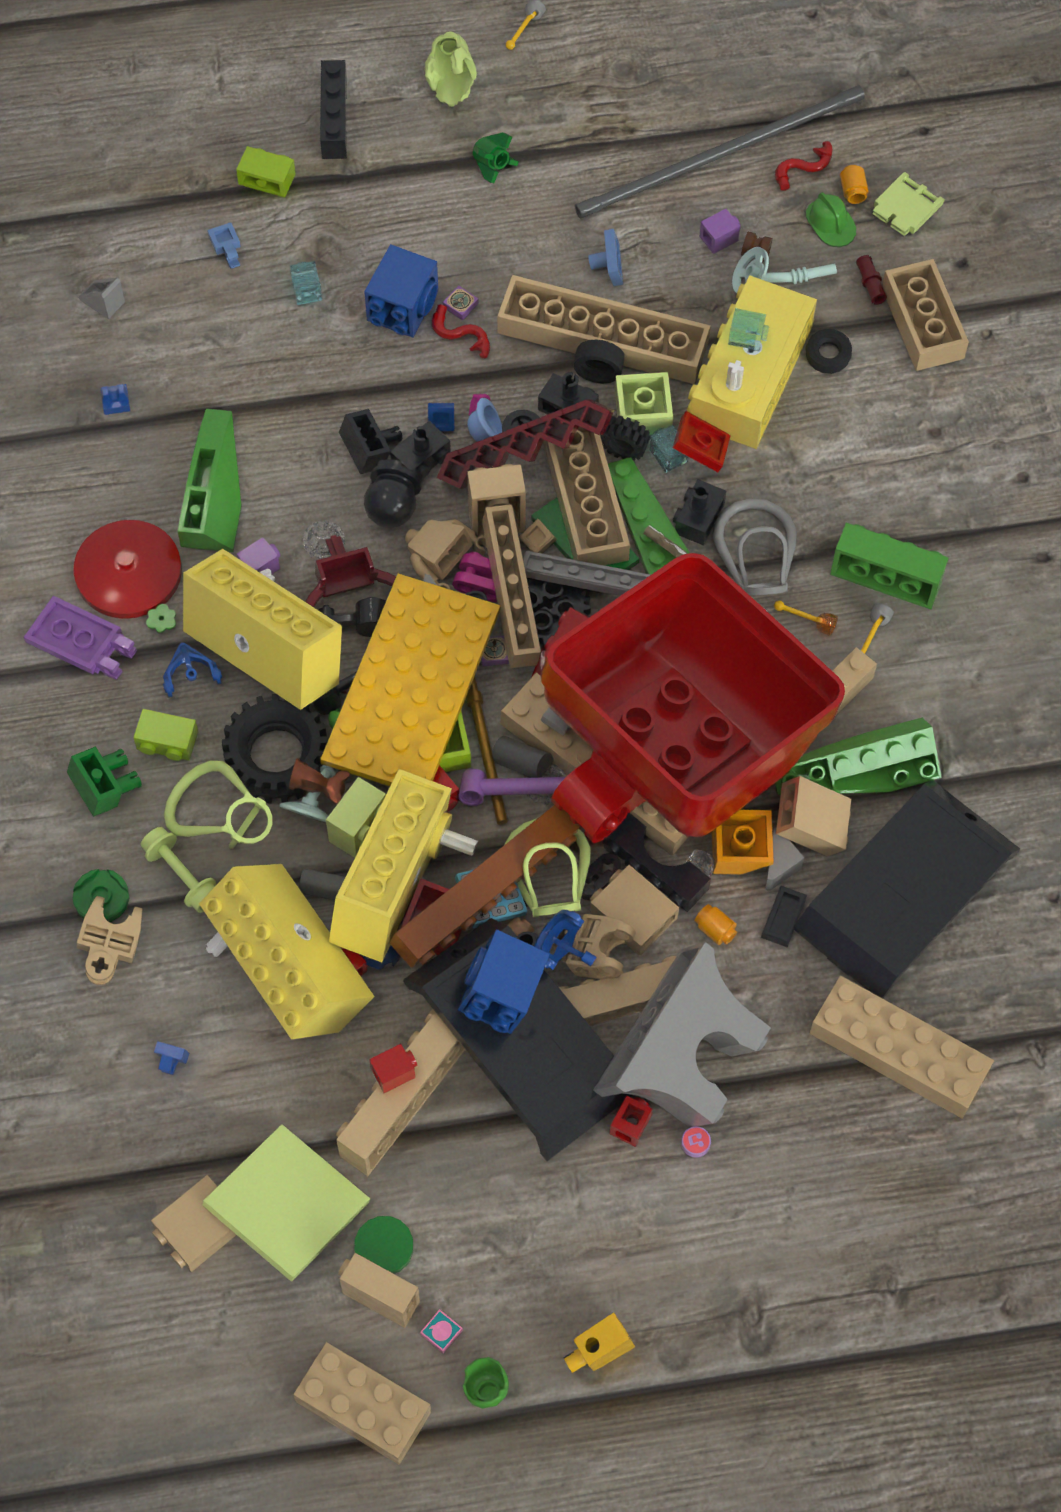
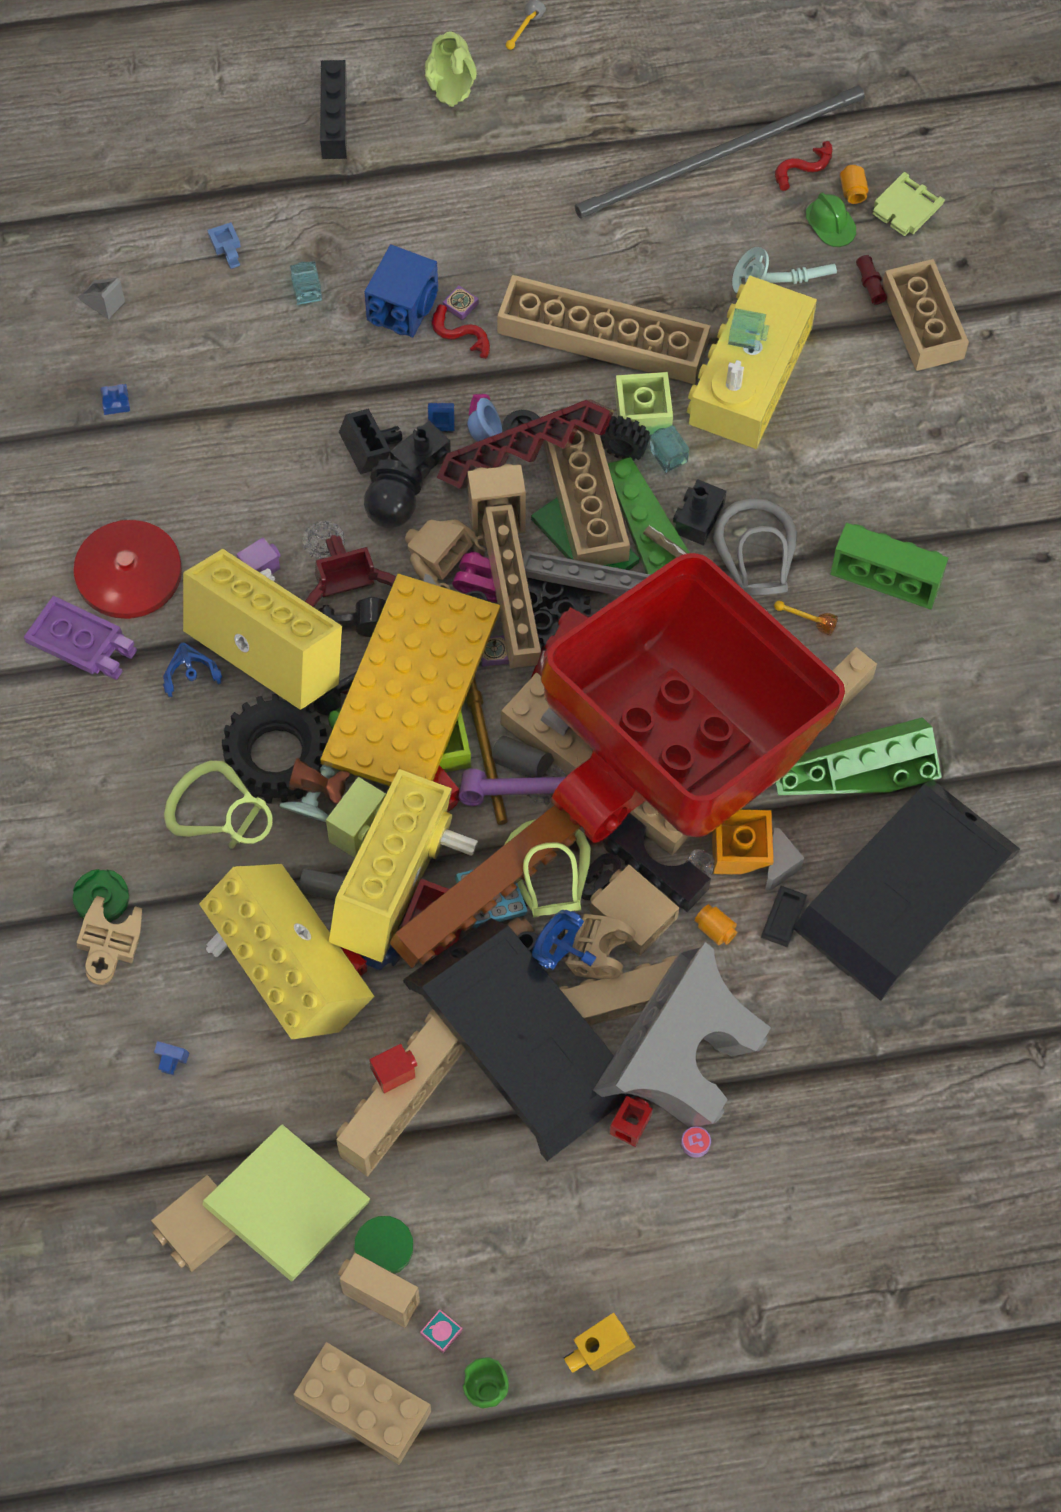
green brick [67,746,142,817] -> none
lime brick [133,709,199,761] -> none
yellowish green piece [141,827,216,913] -> none
bright green plant [146,604,176,633] -> none
bright green wedge [177,409,242,552] -> none
lime brick [236,146,296,198] -> none
blue brick [458,929,550,1034] -> none
green brick [473,132,519,184] -> none
tan tile [519,519,557,554] -> none
black brick [538,372,599,415] -> none
black tyre [574,339,625,384] -> none
medium blue tile [589,229,624,286] -> none
red tile [673,411,731,472] -> none
medium lavender brick [699,209,741,254] -> none
reddish brown wheel [741,231,773,262] -> none
tan brick [776,776,851,857] -> none
black tyre [806,329,852,374] -> none
tan brick [809,975,994,1119] -> none
light grey hinge [861,603,894,654] -> none

